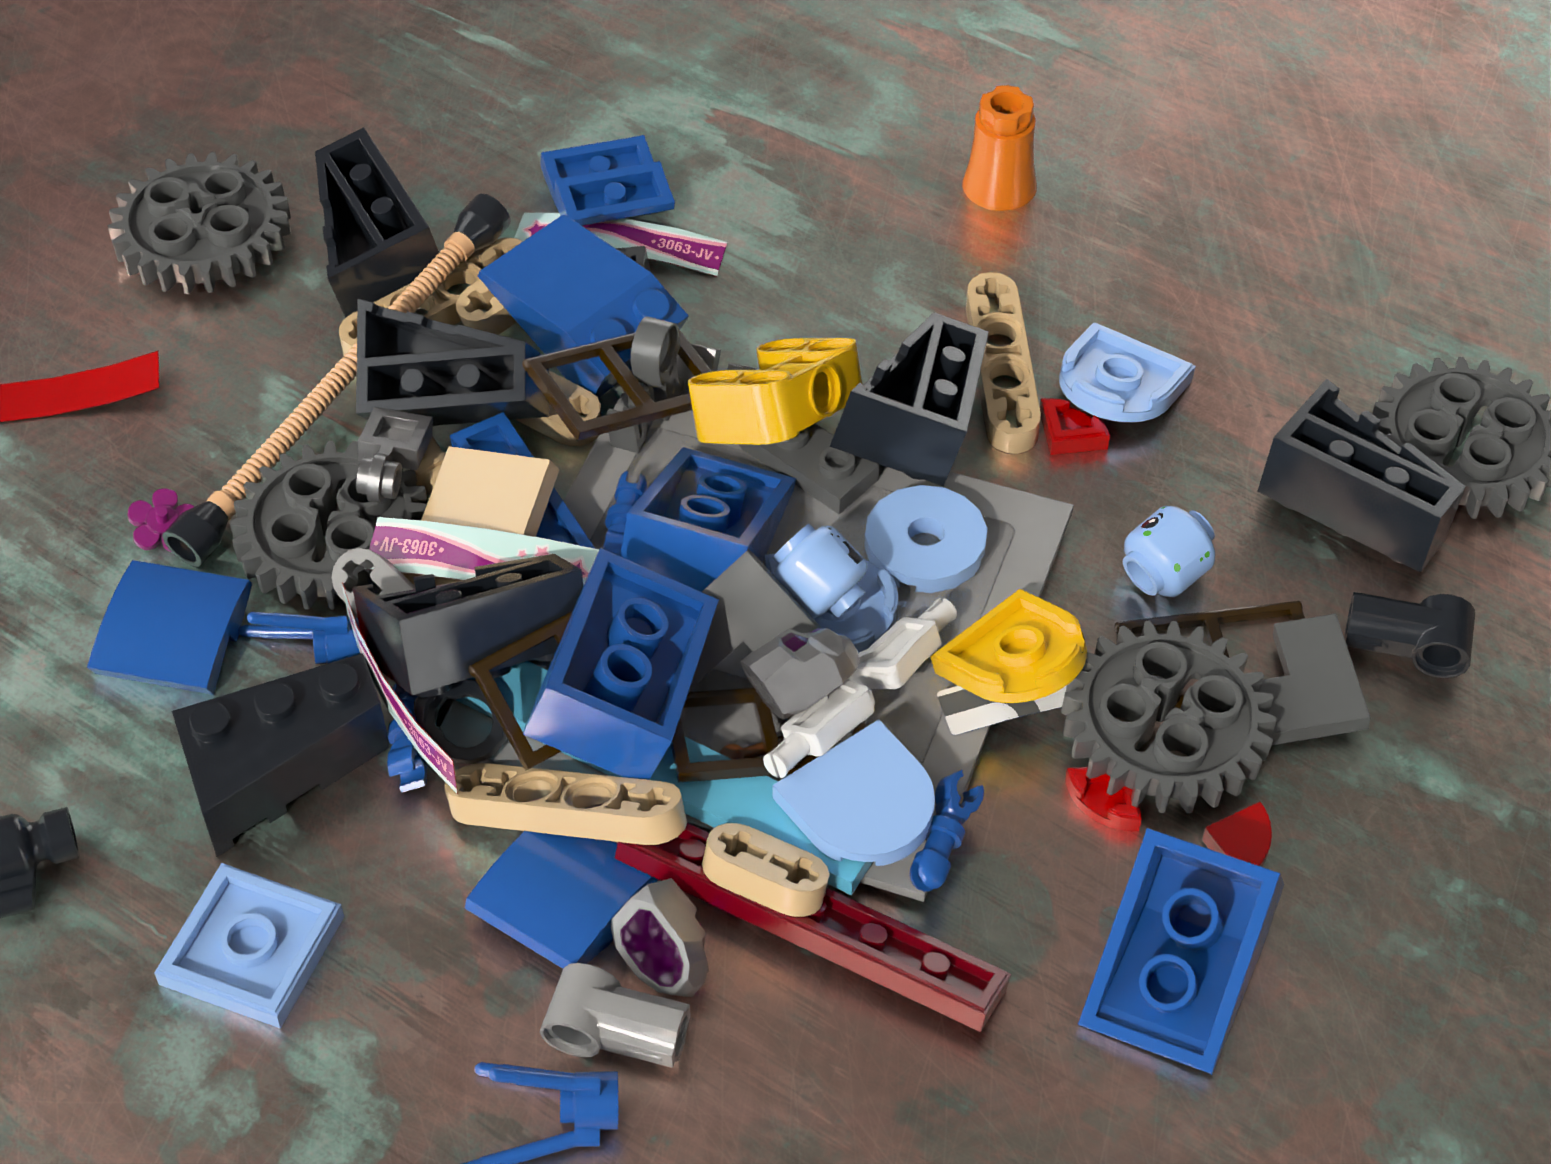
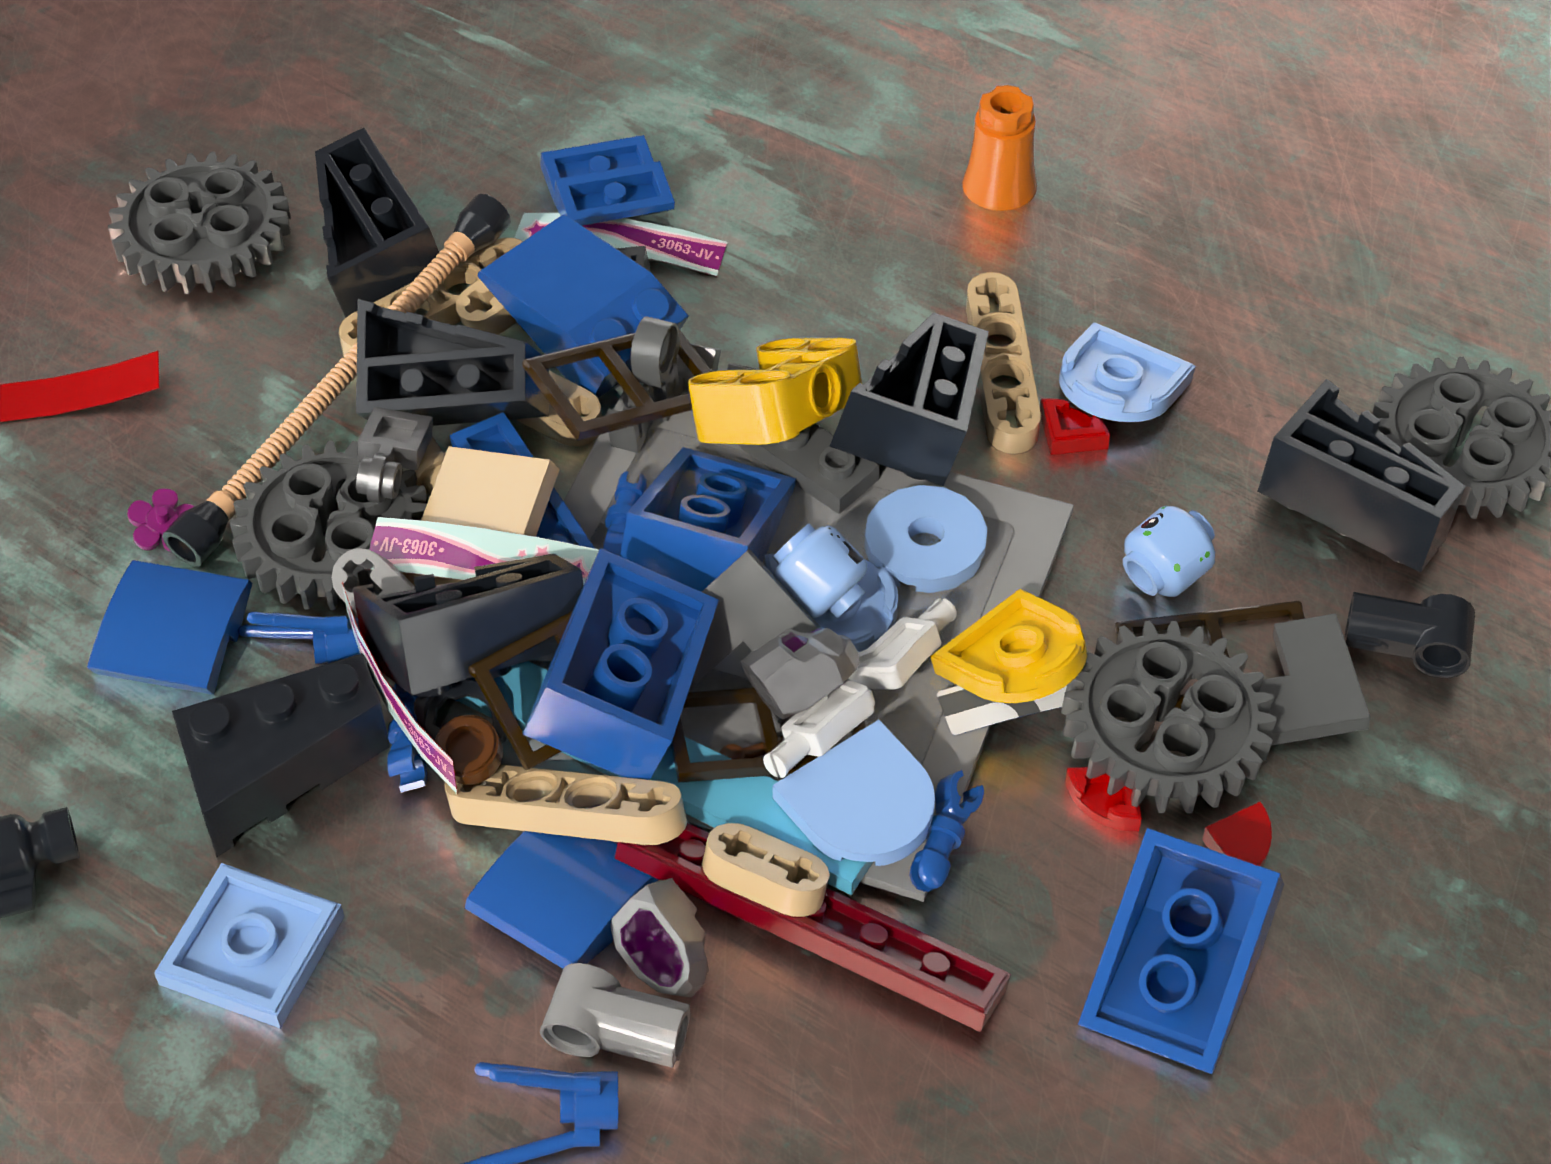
none -> reddish brown tile [435,715,503,785]

